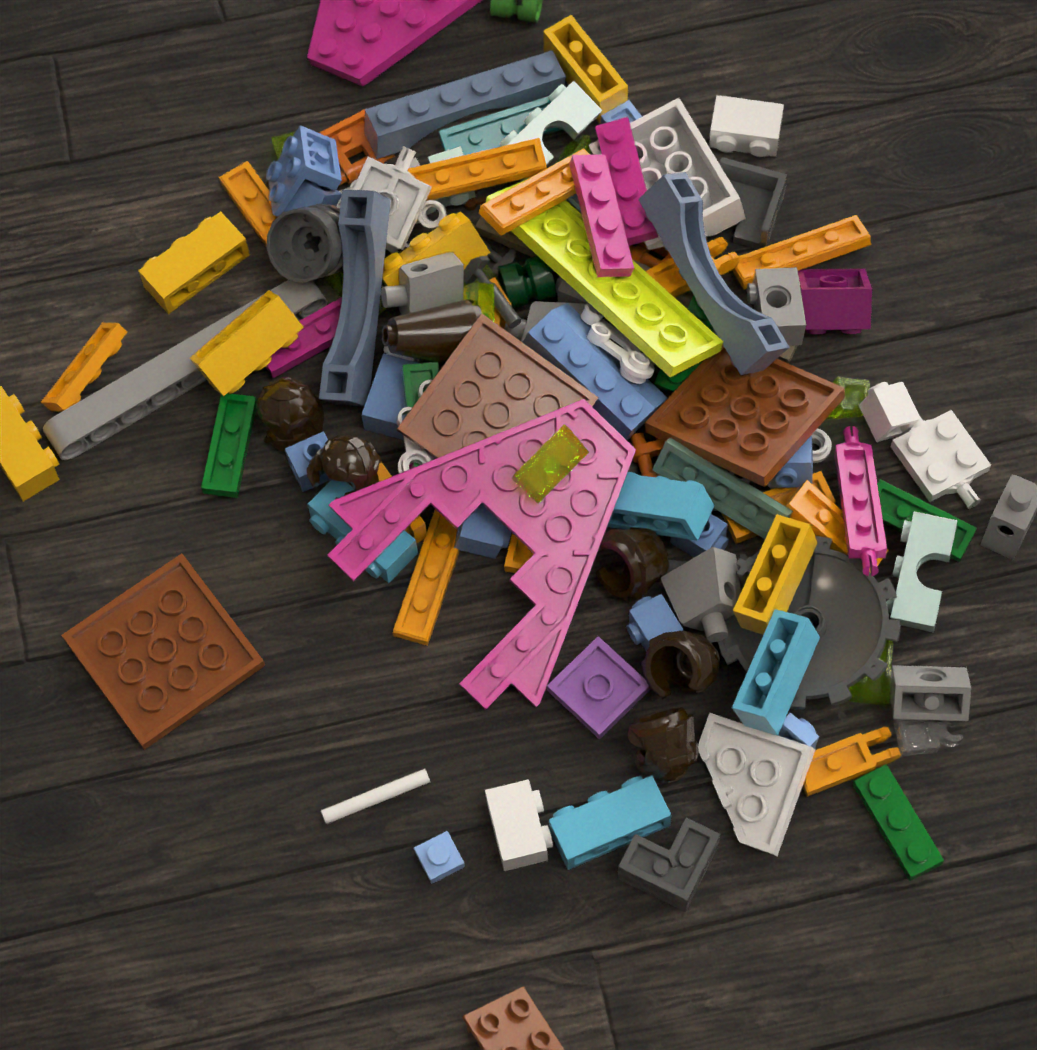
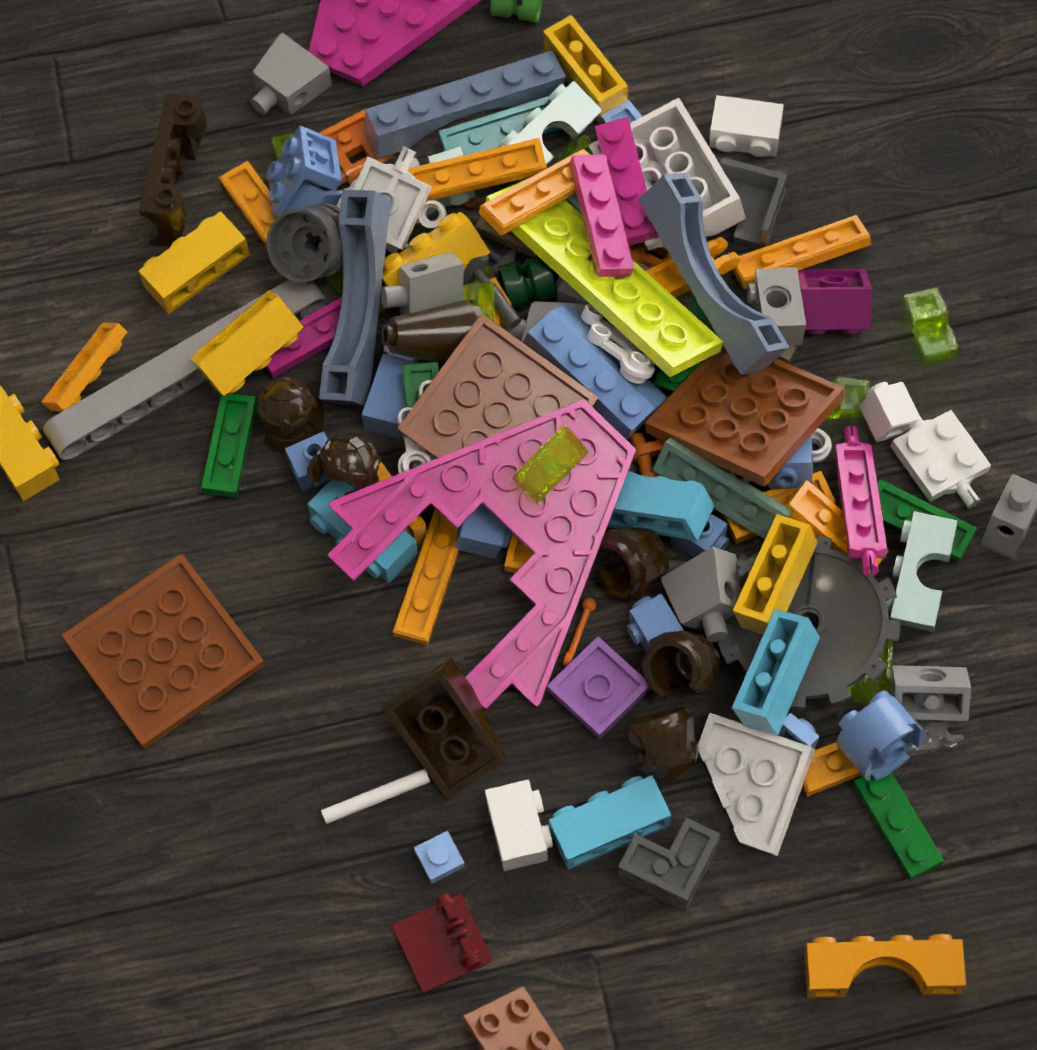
none -> dark brown piece [139,93,207,247]
none -> light grey torso [250,33,332,115]
none -> dark brown slope [382,658,507,799]
none -> dark red hinge [392,893,493,994]
none -> orange hinge [563,598,597,667]
none -> light orange arch [804,934,966,998]
none -> medium blue brick [837,691,925,781]
none -> clear neon green slope [904,287,959,364]

